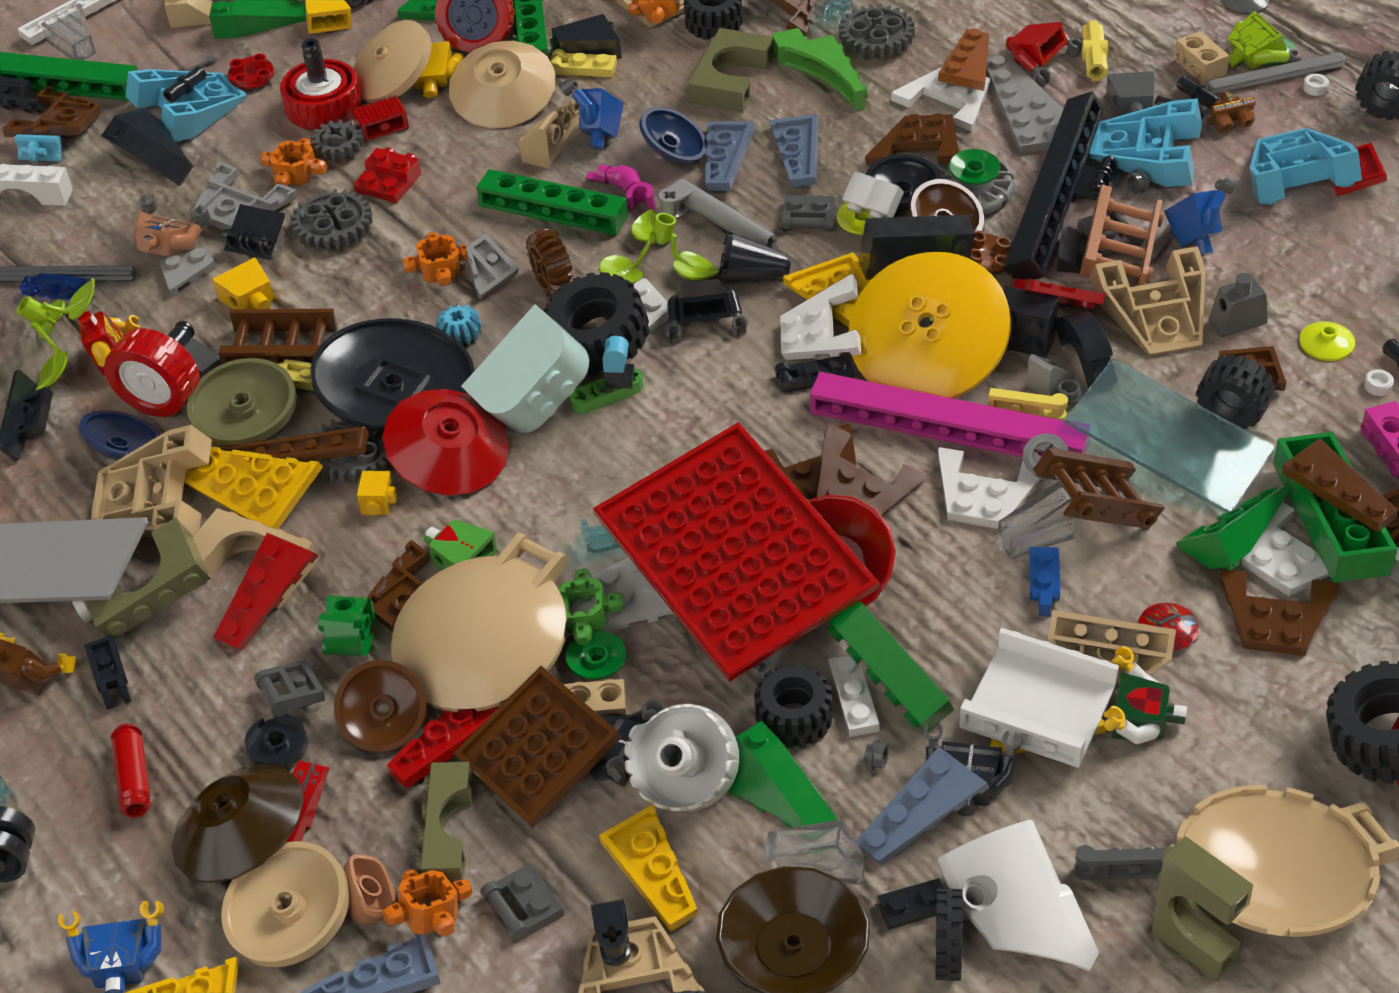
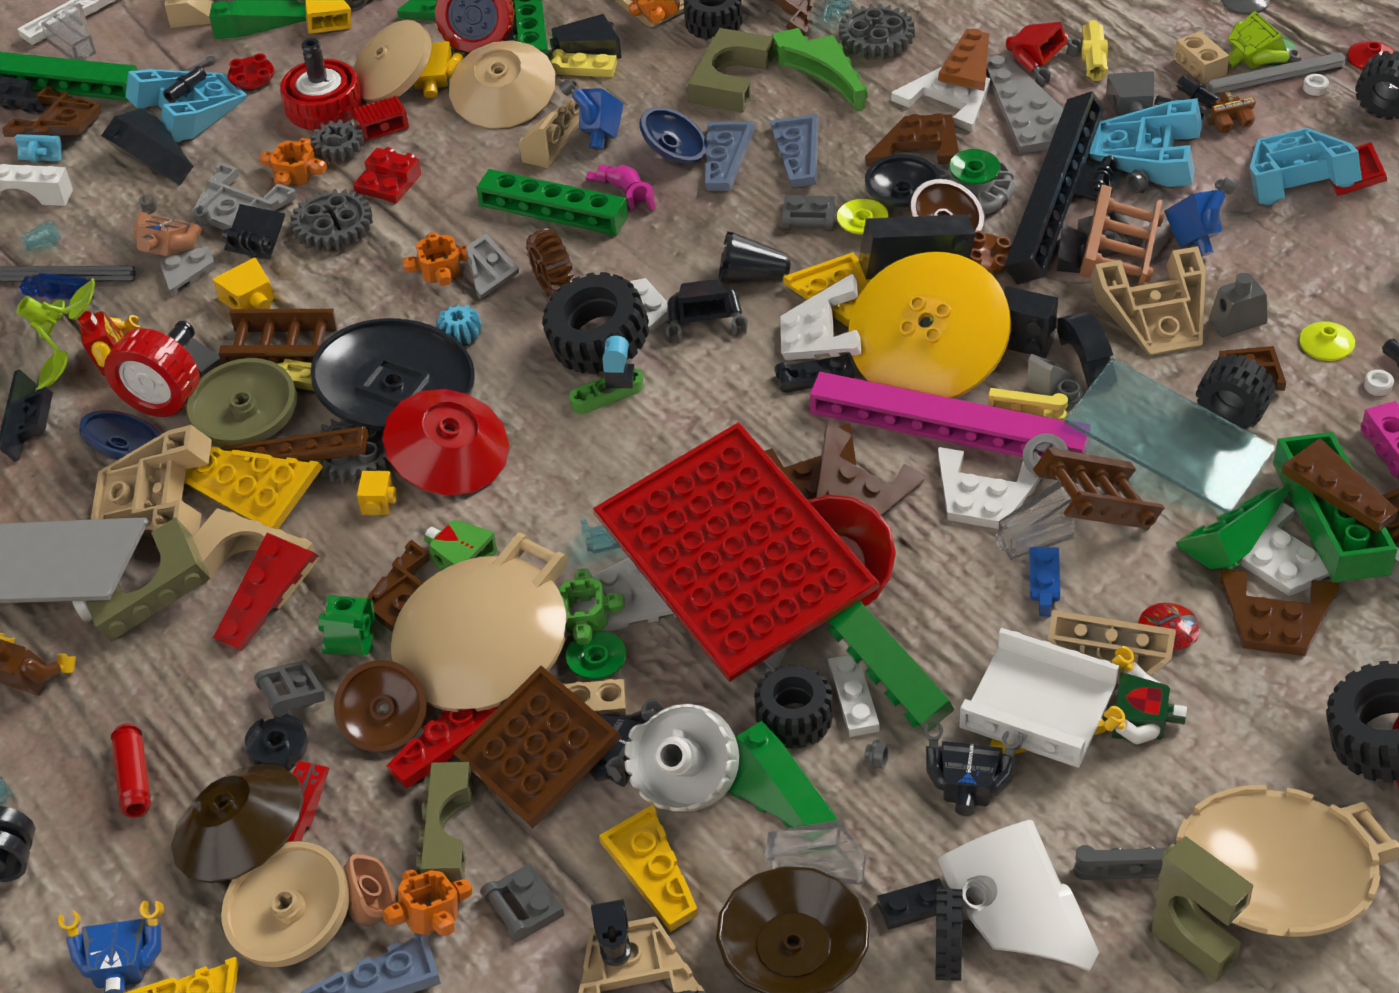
black hinge [84,635,132,710] -> none
light aqua brick [461,304,589,433] -> none
lime plant [598,209,719,284] -> none
light grey axle [659,179,777,248] -> none
white brick [842,172,904,218] -> none
sand blue wing [855,747,989,866] -> none
red wing [1010,278,1105,309] -> none
none -> clear light blue cone [21,220,62,250]
none -> red dish [1347,41,1395,70]

